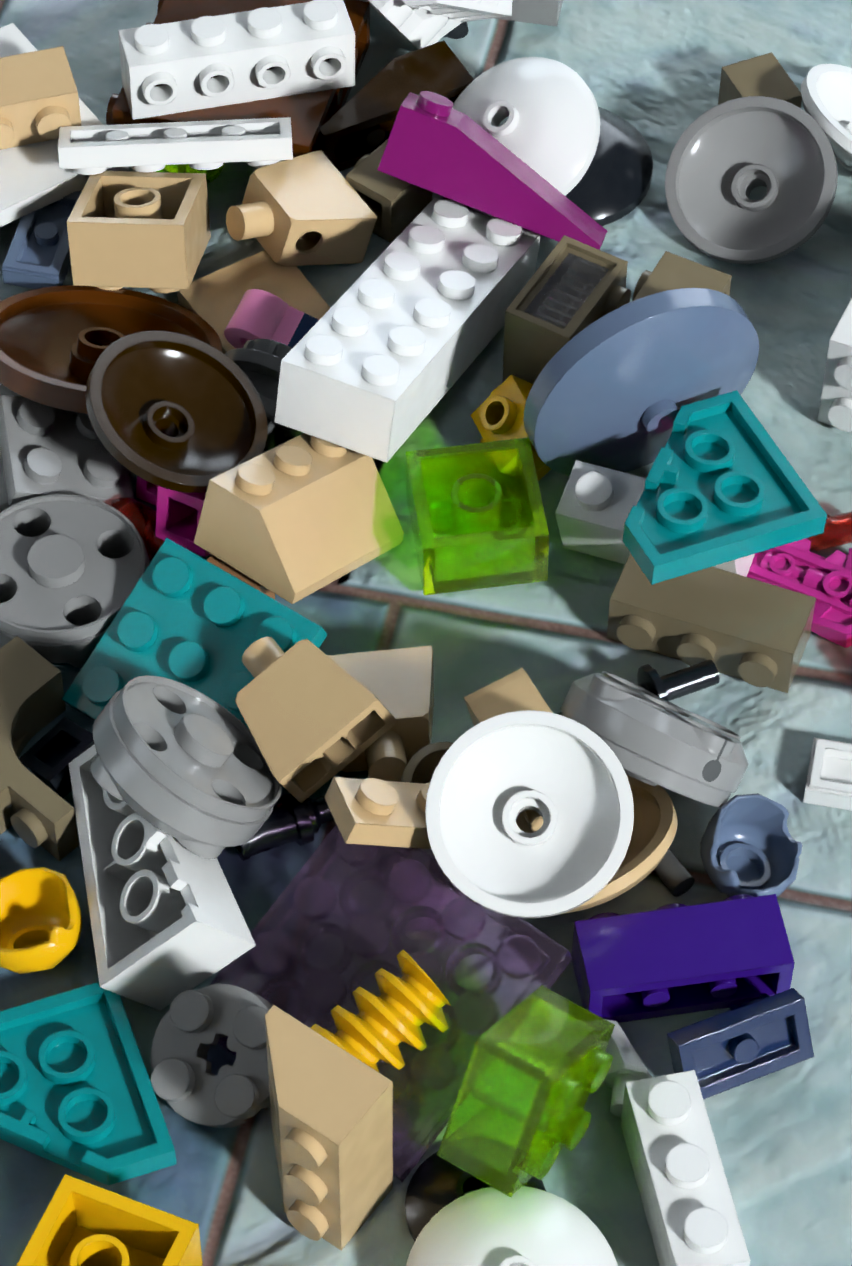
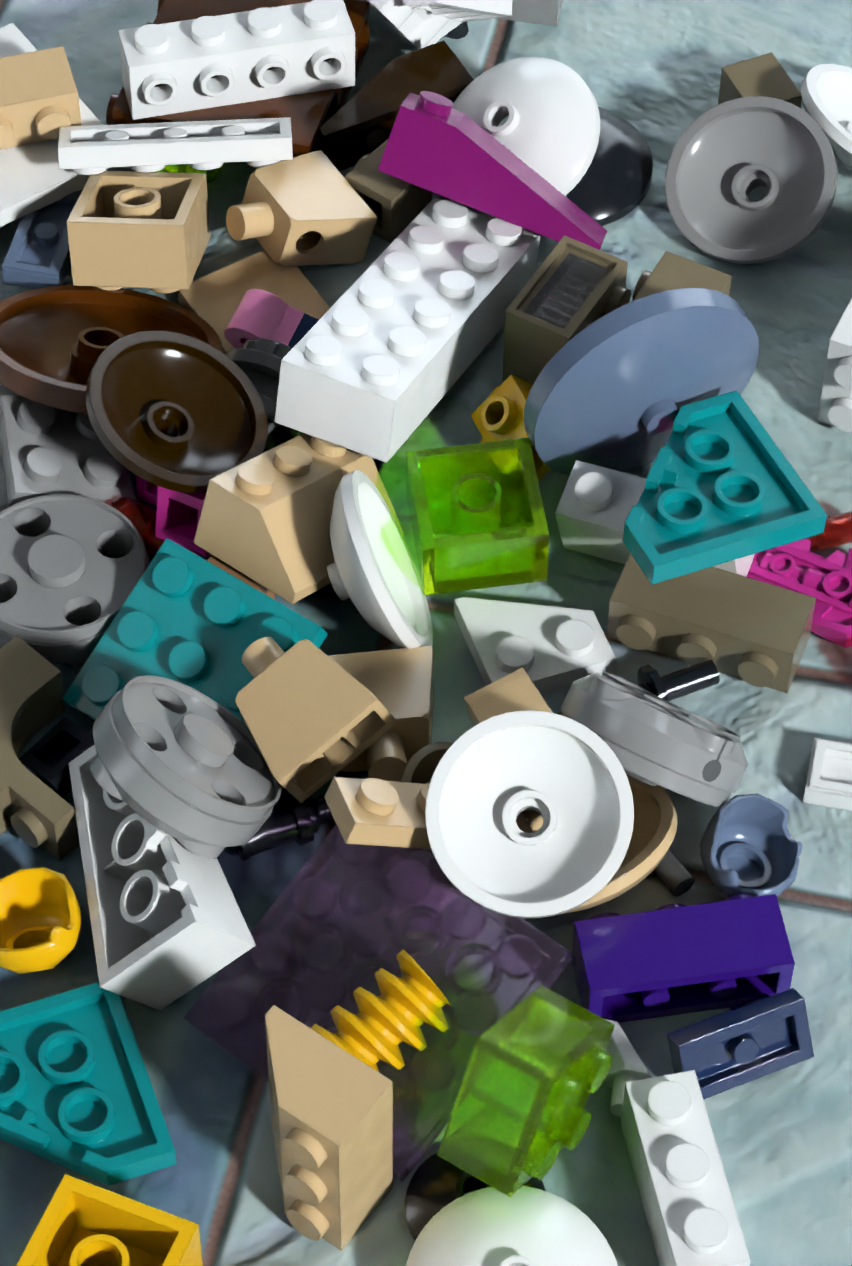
light grey plate [151,984,272,1128] -> none
none -> white dish [327,470,433,649]
none -> white wing [454,597,616,694]

